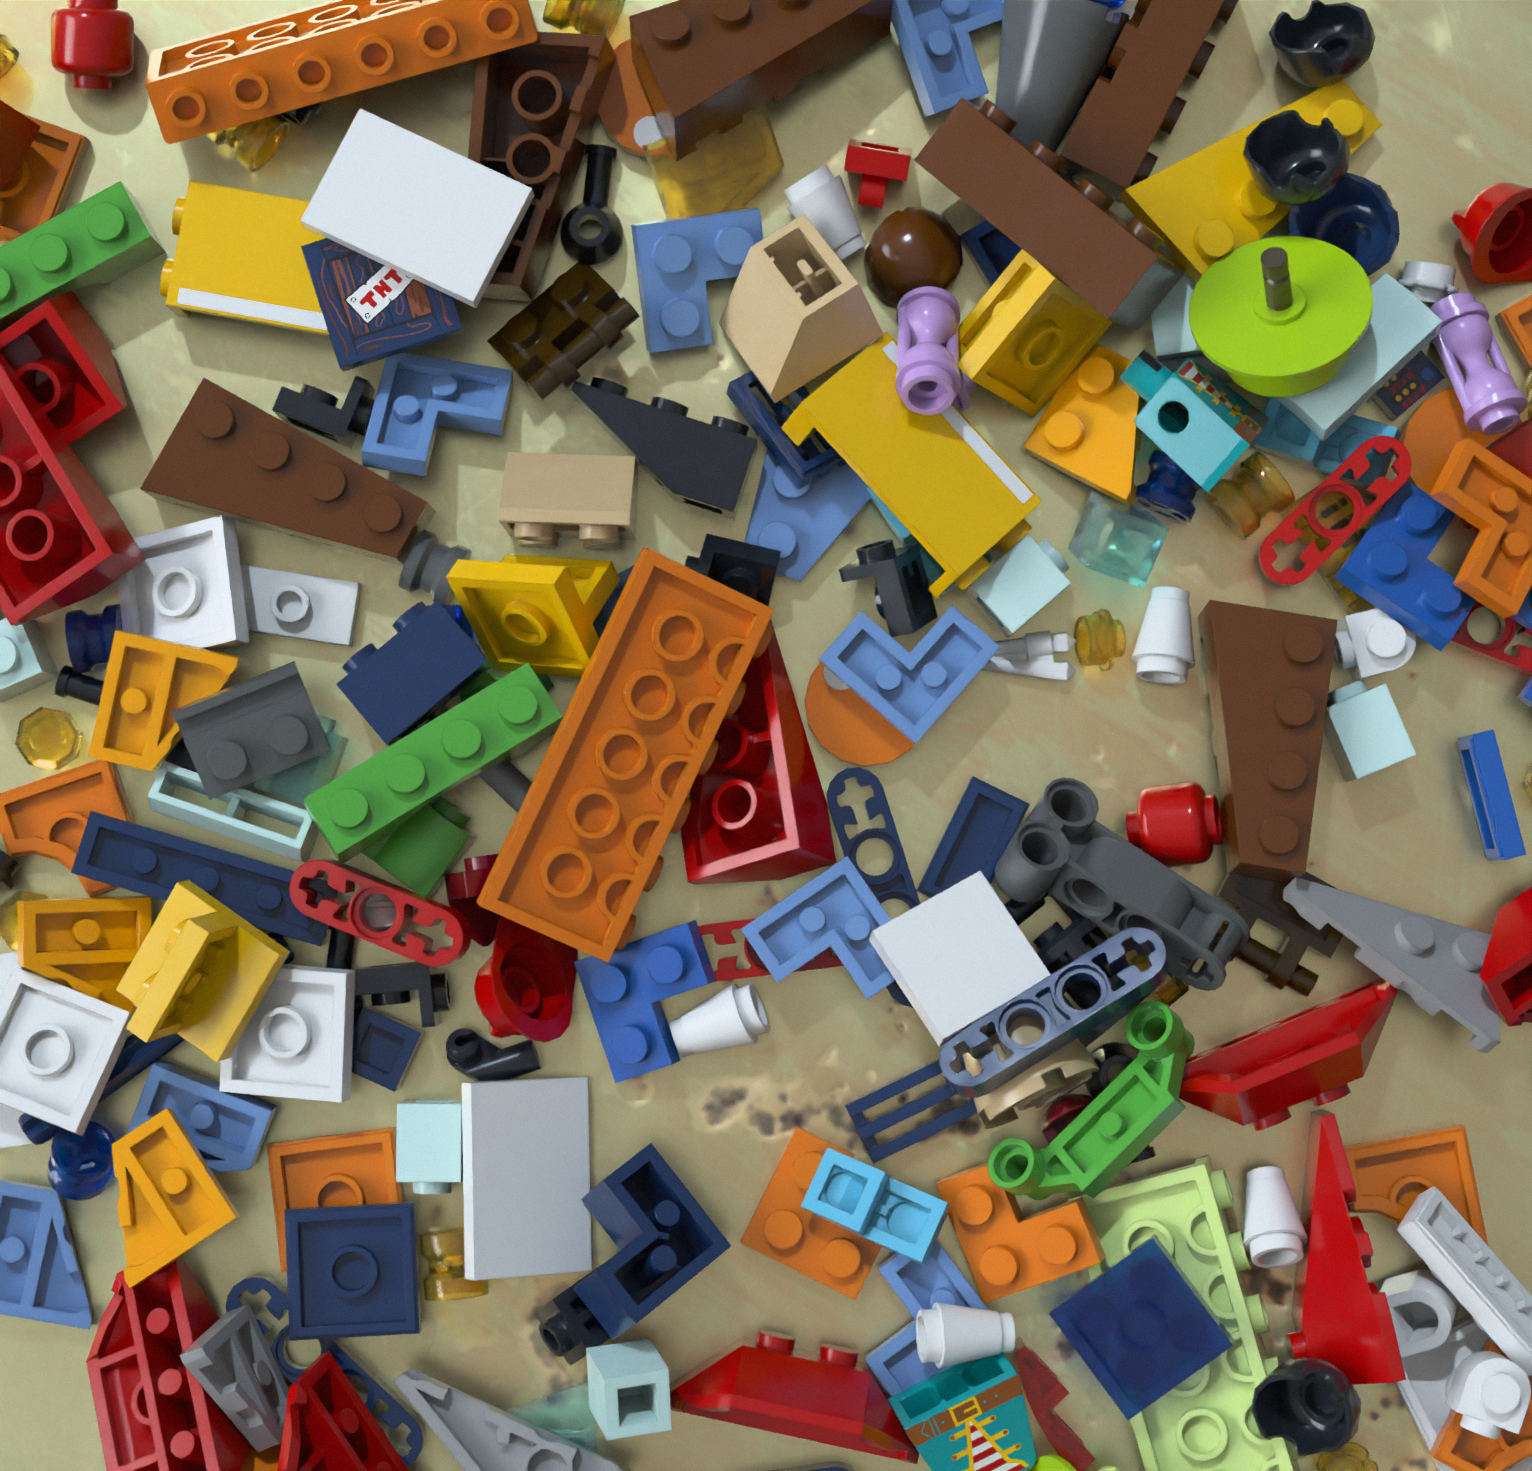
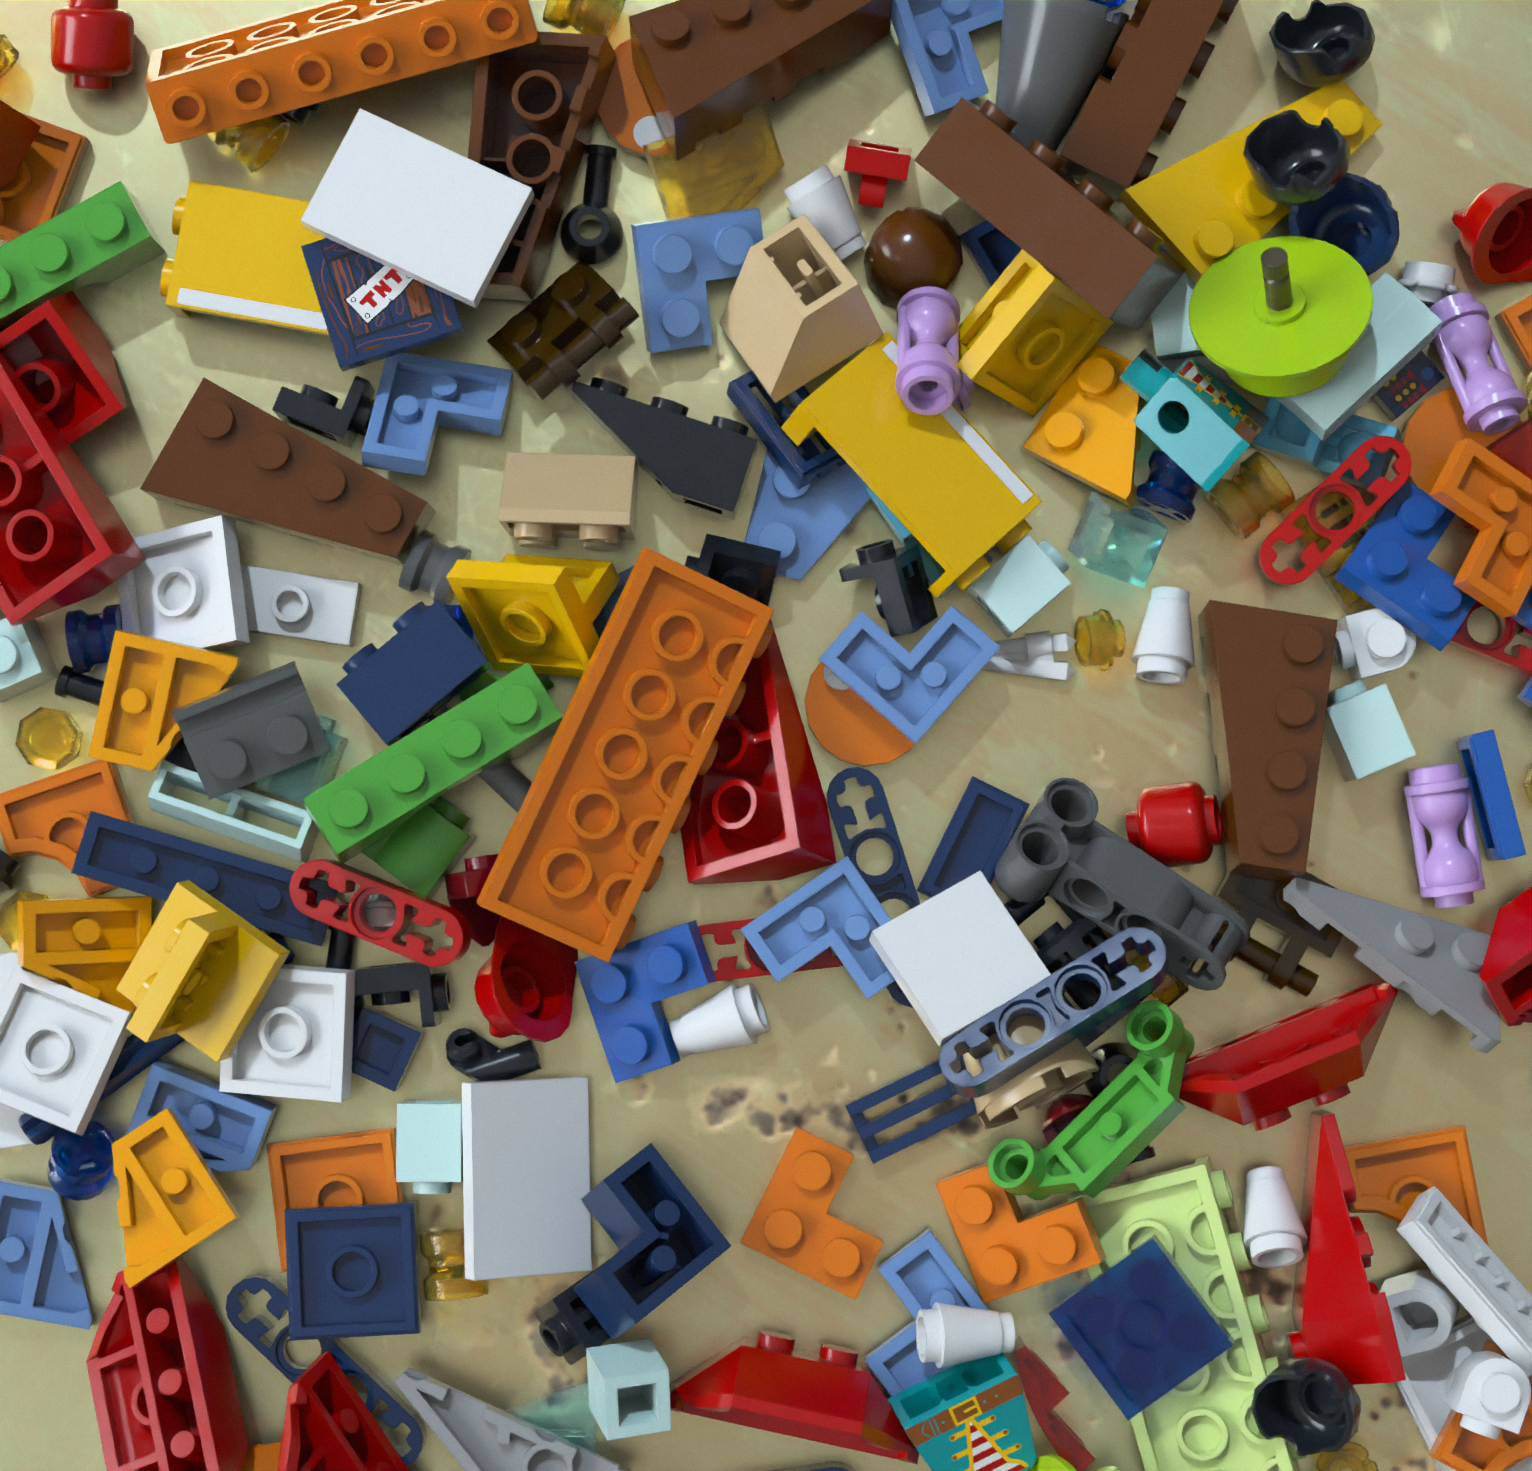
light grey wing [179,1303,289,1452] -> none
medium azure slope [801,1147,951,1266] -> none
none -> lavender piece [1404,762,1485,908]

